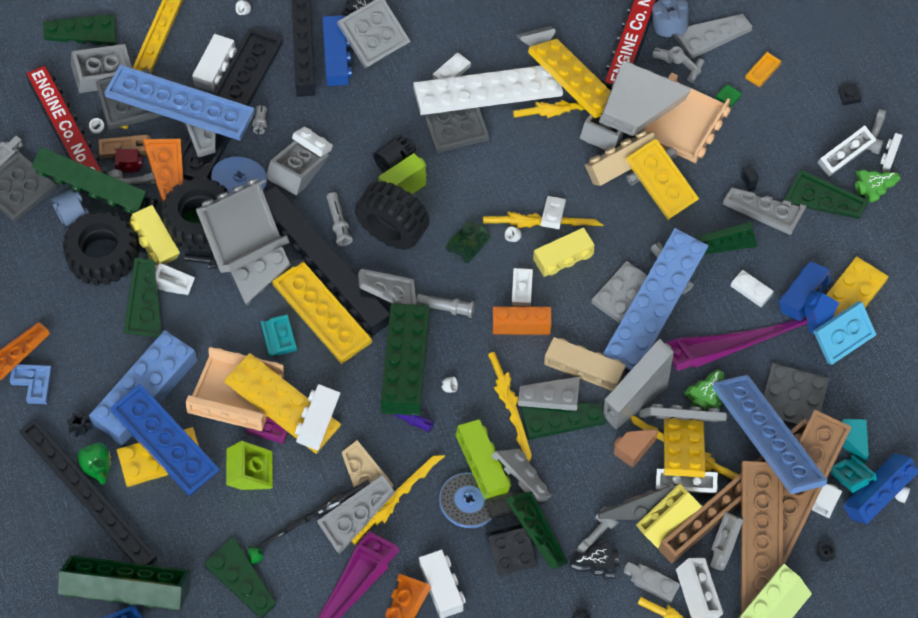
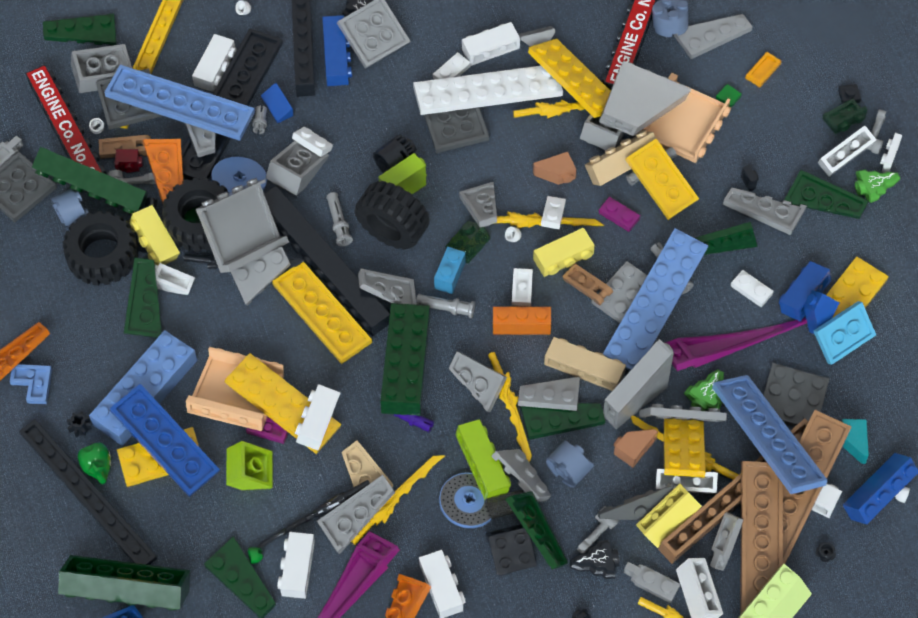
teal plate [260,314,297,358] -> none
white hinge [441,377,458,393] -> none
light grey pin [653,46,705,83] -> none
teal plate [830,455,877,493] -> none
none -> blue slope [261,83,294,123]
none -> white brick [277,532,315,599]
none -> dark azure brick [434,247,465,294]
none -> light grey wing [449,351,507,412]
none -> light grey wing [459,182,497,227]
none -> white brick [462,22,520,66]
none -> nougat slope [533,152,576,185]
none -> sand blue brick [546,440,594,487]
none -> medium nougat plate [562,264,613,306]
none -> magenta plate [599,197,640,232]
none -> clear green bracket [822,99,868,134]

